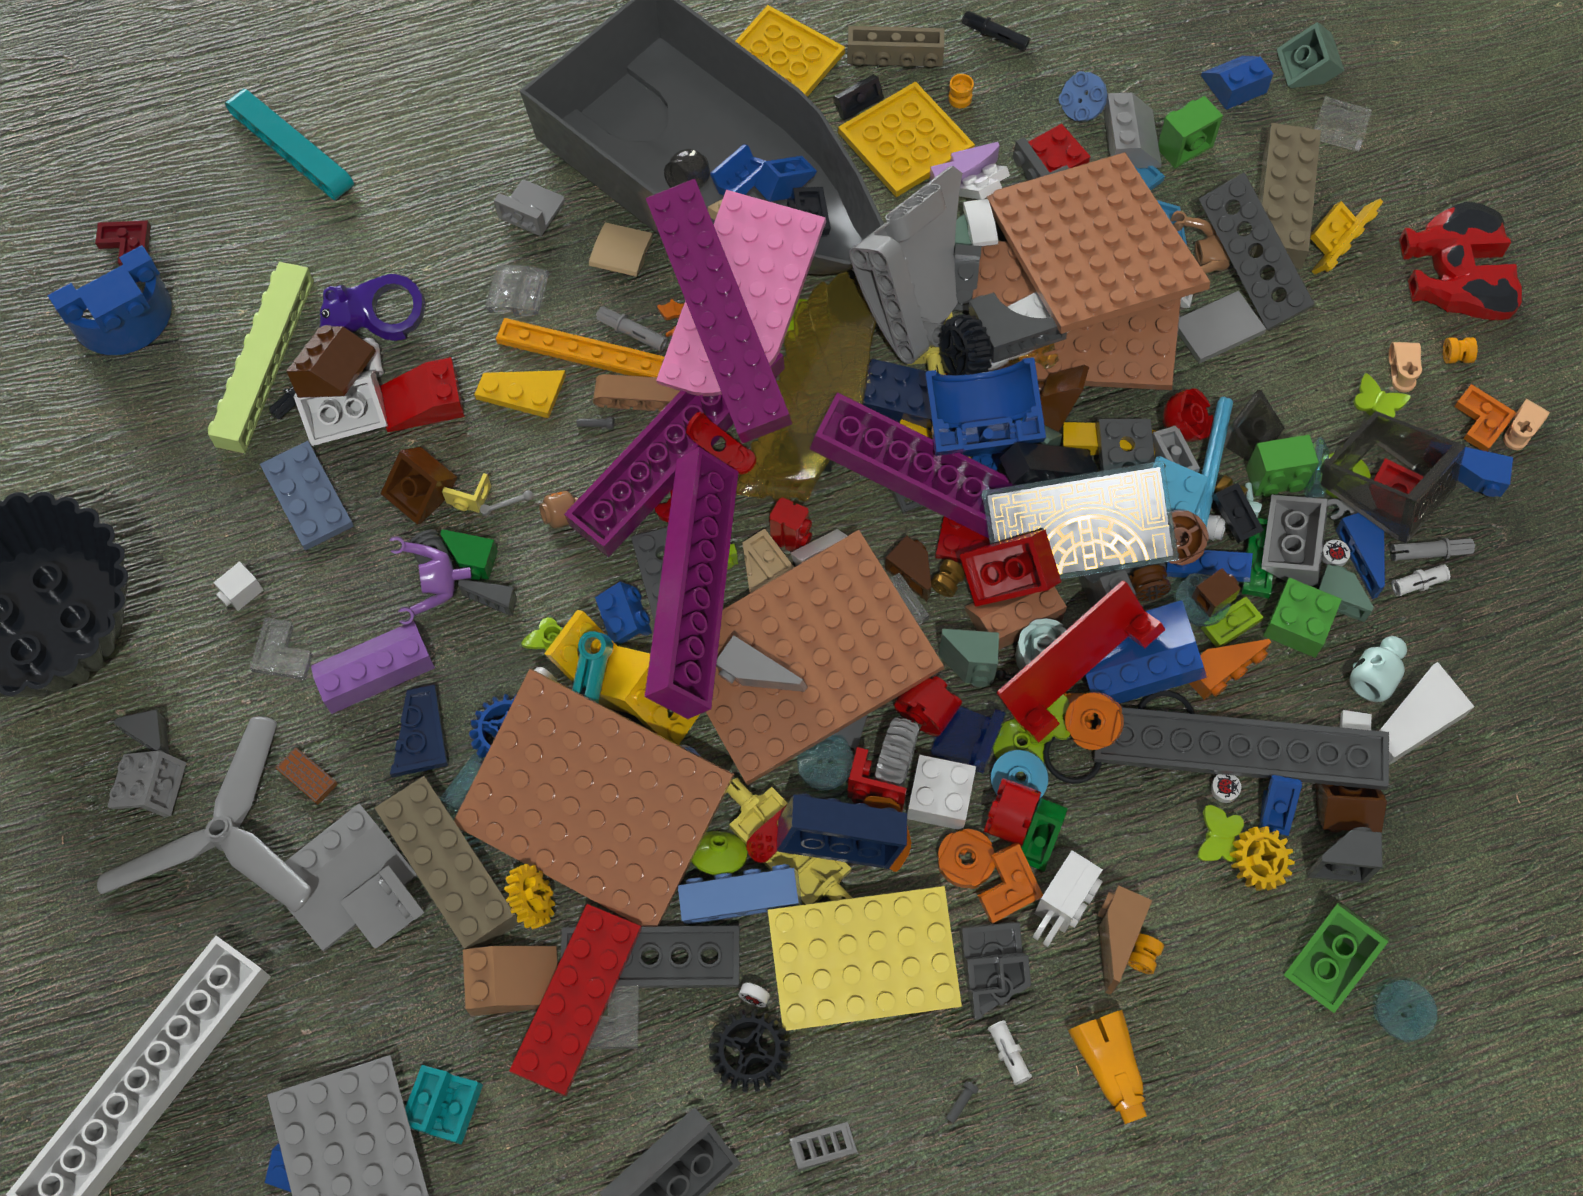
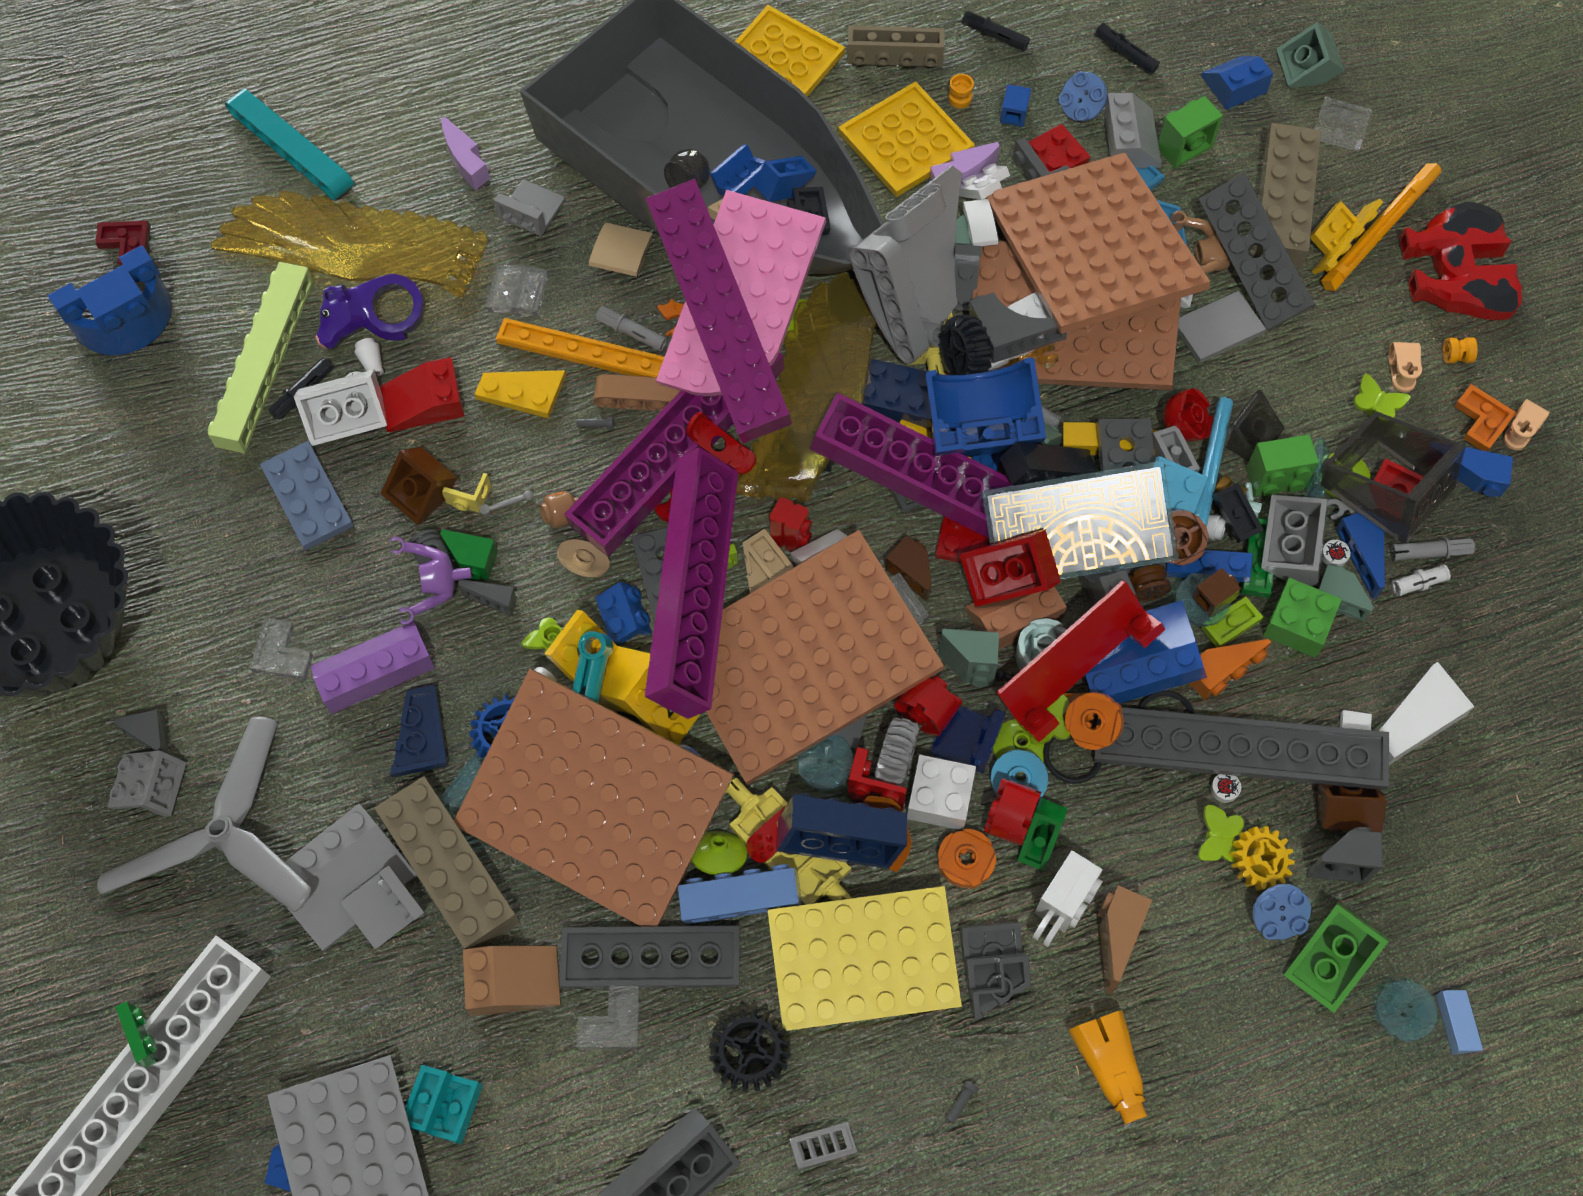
white brick [213,561,263,611] -> none
dark orange tile [276,747,338,805] -> none
reddish brown slope [286,325,376,398] -> none
yellow gear [504,864,555,930] -> none
red plate [509,904,642,1097] -> none
light grey slope [716,635,807,692] -> none
white tile [738,983,770,1007] -> none
black hinge [833,74,884,120] -> none
pearl gold wheel [931,559,966,597] -> none
orange plate [977,843,1043,923] -> none
white pin [988,1020,1032,1085] -> none
reddish brown slope [1038,365,1089,432] -> none
light orange wheel [1127,933,1164,974] -> none
blue slope [1259,775,1302,836] -> none
light aqua piece [1350,636,1407,702] -> none
none -> green plate [115,1001,158,1068]
none -> clear yellow animal [211,190,487,297]
none -> lavender slope [441,117,490,190]
none -> tan dish [557,539,610,578]
none -> blue brick [1000,84,1031,127]
none -> black pin [1094,23,1160,75]
none -> medium blue plate [1252,884,1311,940]
none -> light orange piece [1321,163,1442,291]
none -> light blue slope [1436,990,1483,1055]

